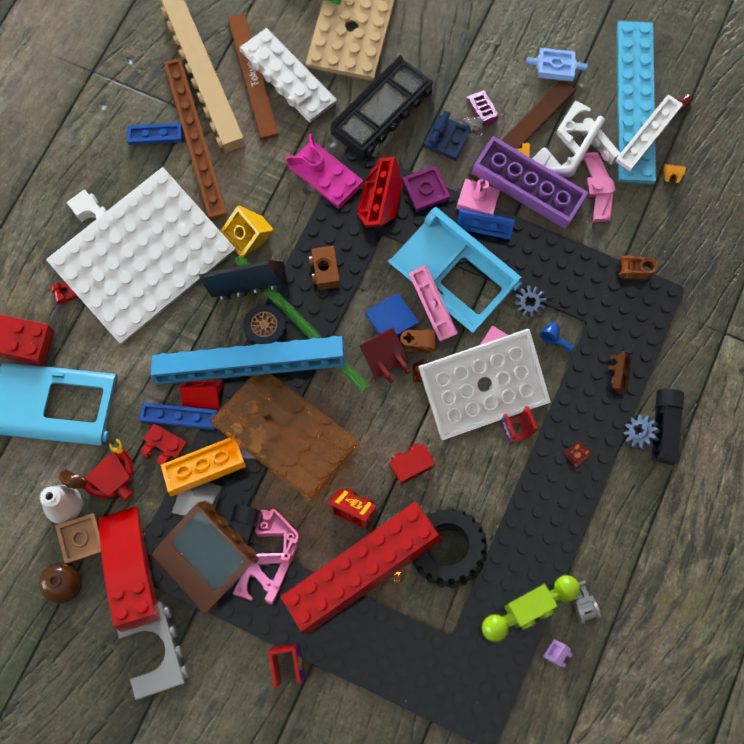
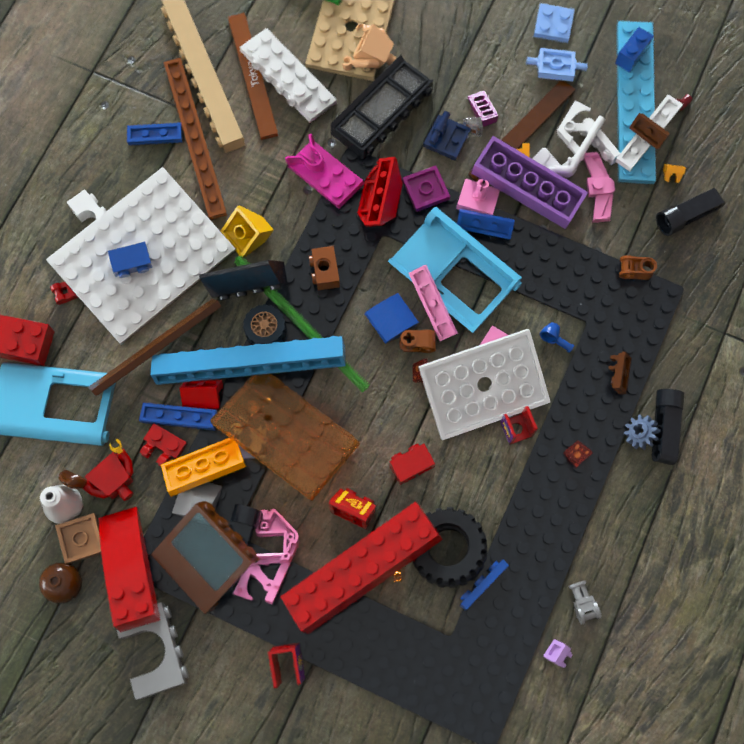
dark red plate [359,327,410,383] -> none
lime brick [482,575,580,642] -> none
sand blue gear [514,285,547,318] -> none
none -> reddish brown tile [88,299,221,396]
none -> blue brick [108,242,153,278]
none -> light nougat torso [342,24,397,70]
none -> blue plate [460,560,509,611]
none -> light blue plate [534,3,574,43]
none -> blue brick [615,27,654,73]
none -> reddish brown plate [629,113,670,150]
none -> black beam [656,188,726,236]

